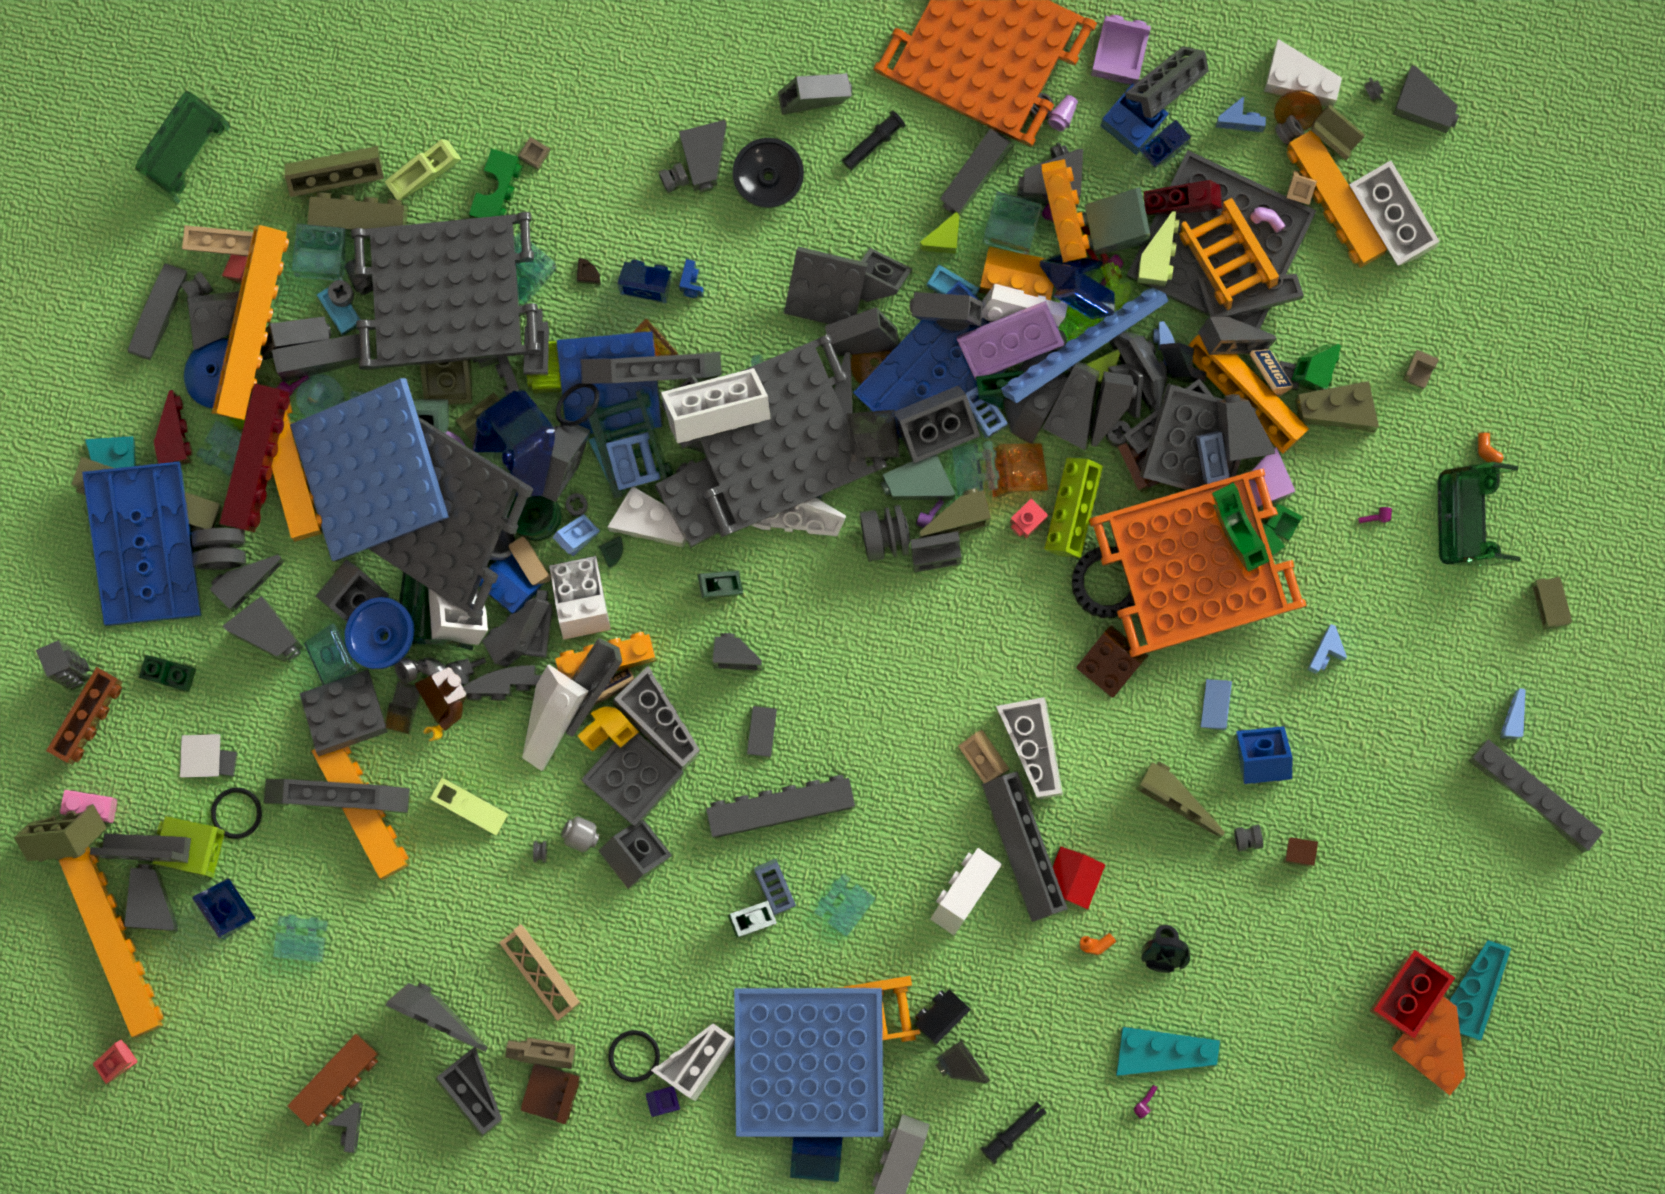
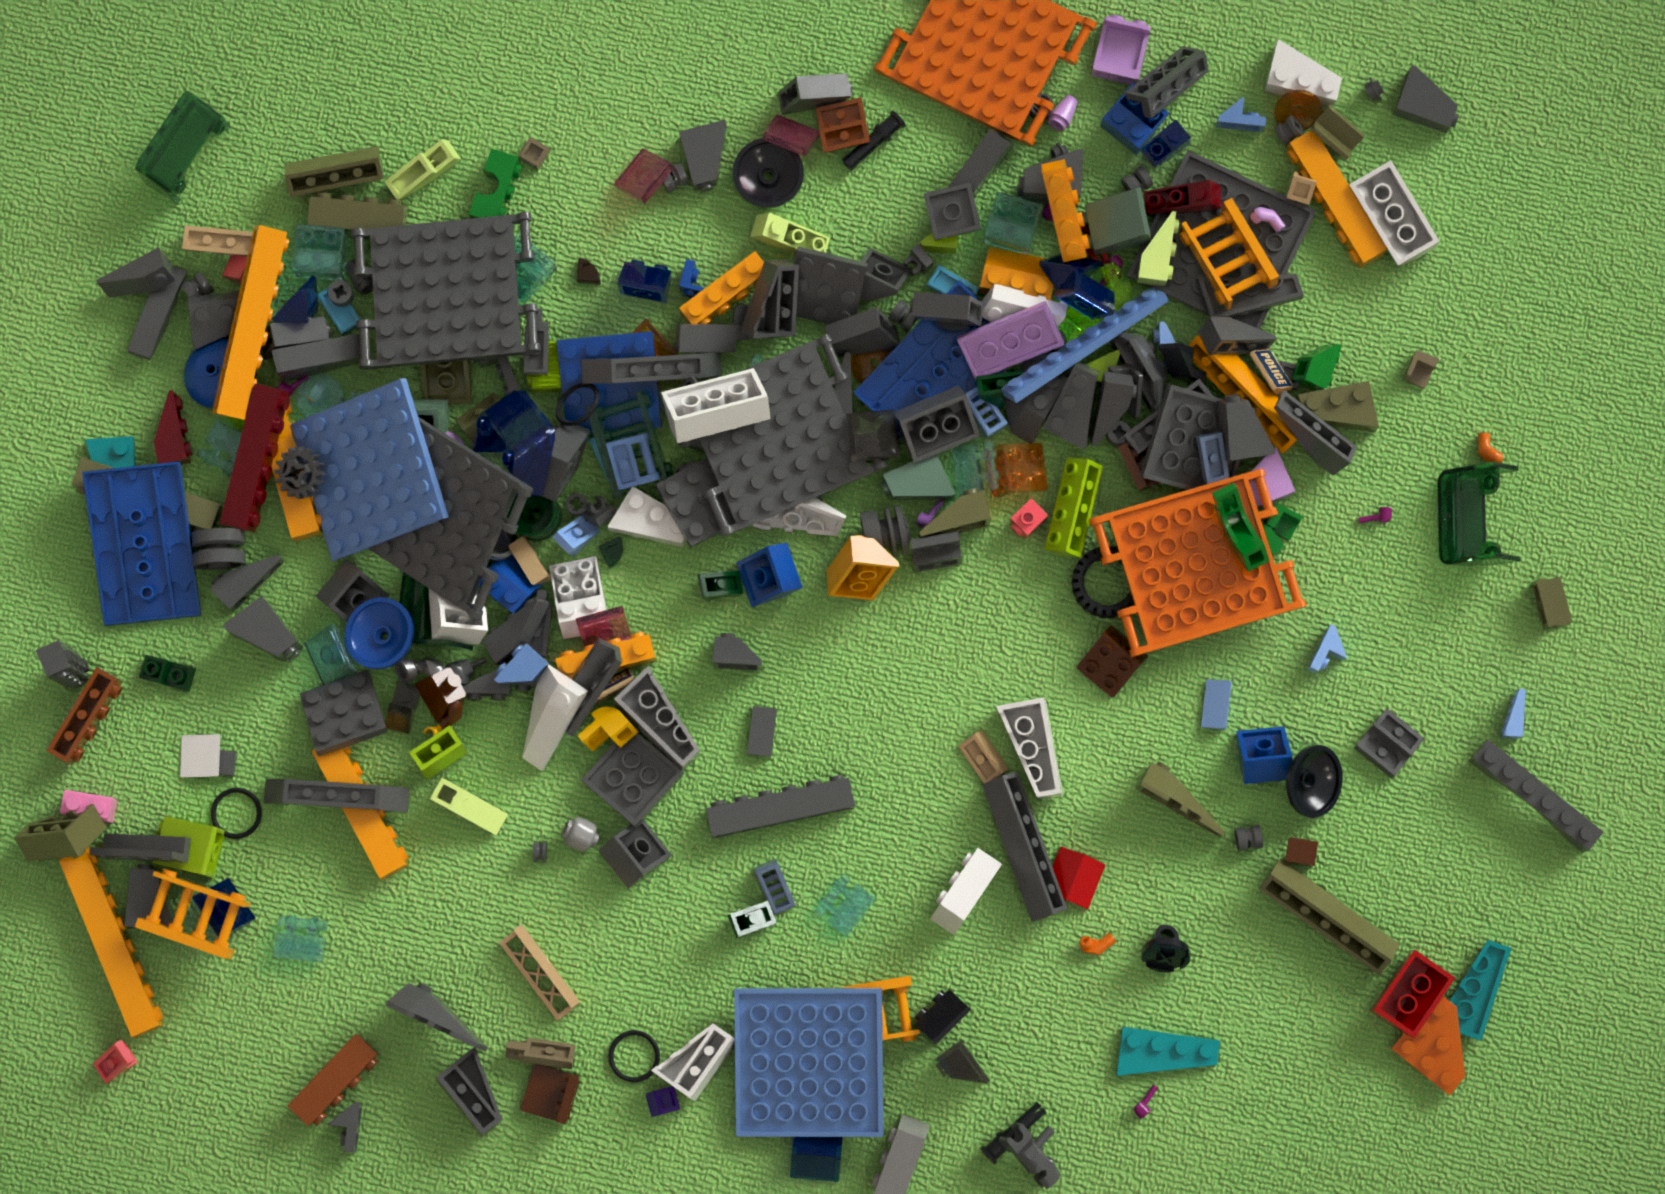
none -> dark grey slope [96,247,176,297]
none -> light orange fence [135,868,251,959]
none -> clear blue slope [272,275,318,323]
none -> dark grey gear [274,446,326,499]
none -> lime brick [409,725,467,780]
none -> medium blue slope [494,643,550,684]
none -> clear pink tile [576,606,631,647]
none -> dark grey tile [582,495,616,527]
none -> clear pink tile [614,148,674,204]
none -> dark grey piece [674,305,749,352]
none -> light orange brick [679,251,764,324]
none -> blue slope [736,543,803,607]
none -> dark grey wedge [740,259,799,339]
none -> yellowish green slope [750,213,830,253]
none -> clear pink tile [762,114,819,156]
none -> dark orange slope [815,97,870,153]
none -> light orange slope [826,535,899,600]
none -> dark grey wheel [888,299,917,332]
none -> dark grey tile [903,244,934,276]
none -> dark grey plate [924,183,981,241]
none -> dark grey piece [999,1123,1061,1189]
none -> dark grey wheel [1120,166,1153,191]
none -> olive brick [1259,859,1400,975]
none -> dark grey slope [1274,390,1357,475]
none -> black dish [1286,745,1343,818]
none -> dark grey slope [1354,708,1425,779]

